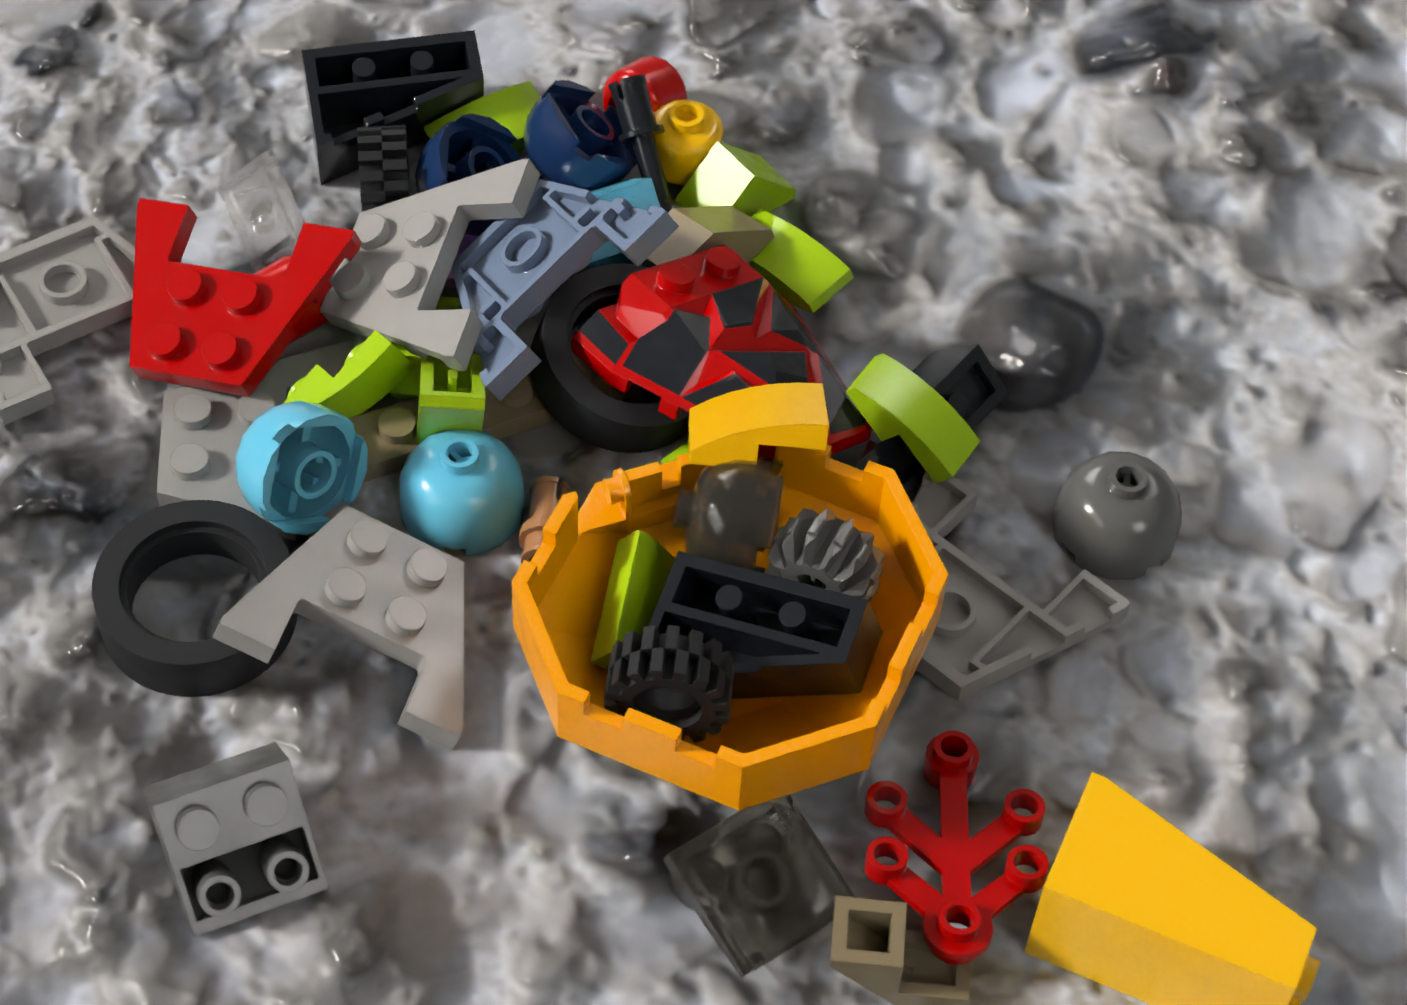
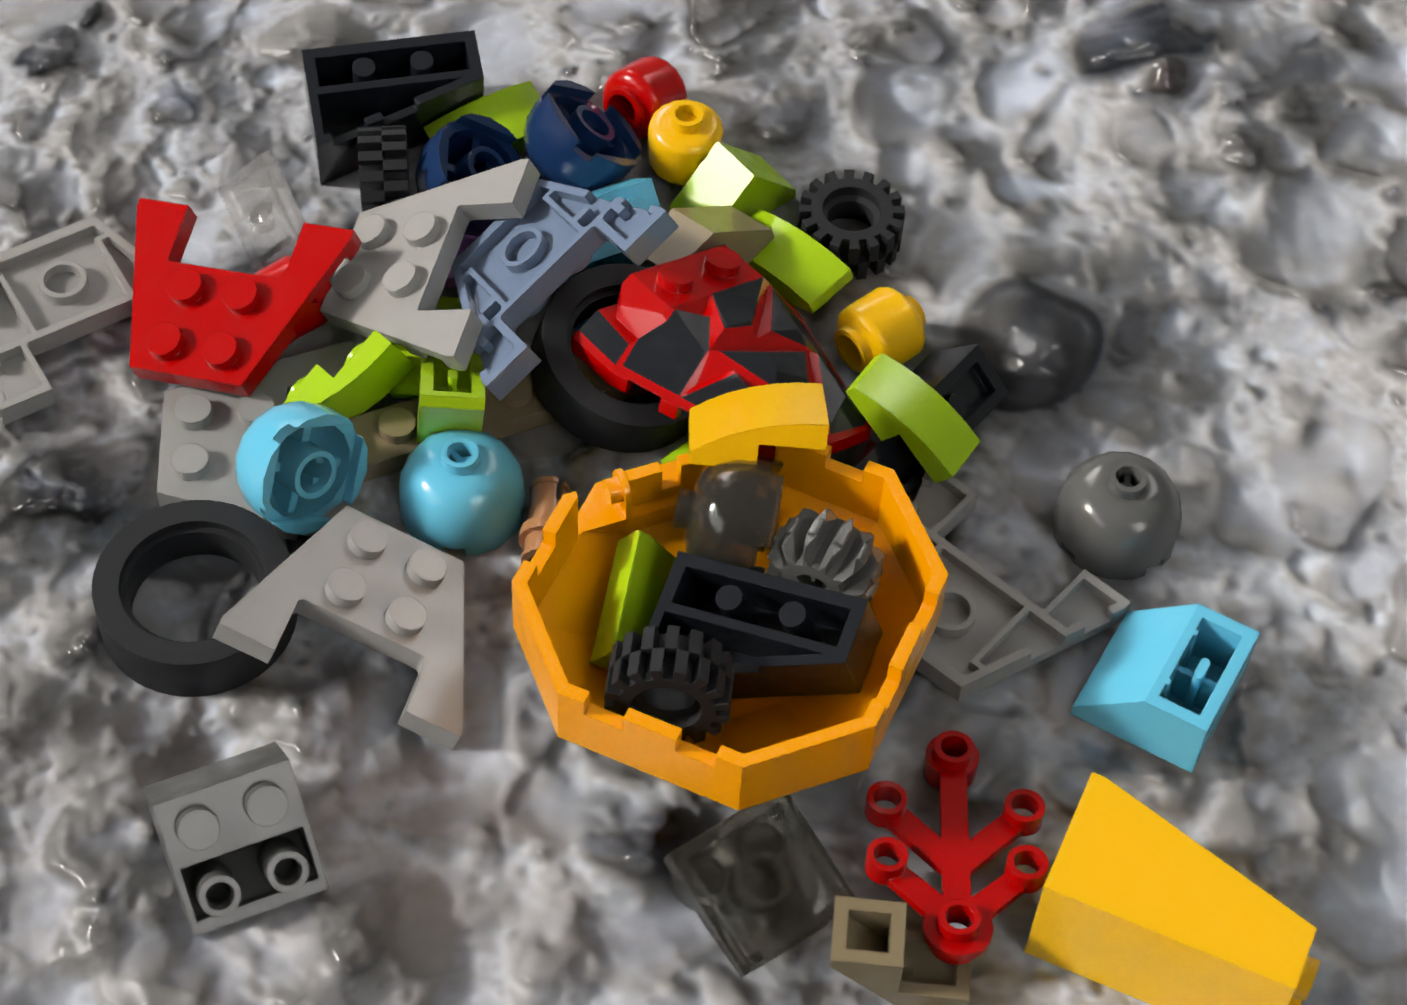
black pin [608,75,684,213] -> none
none -> black tyre [797,169,905,280]
none -> yellow head [834,287,926,373]
none -> medium azure slope [1070,604,1260,773]

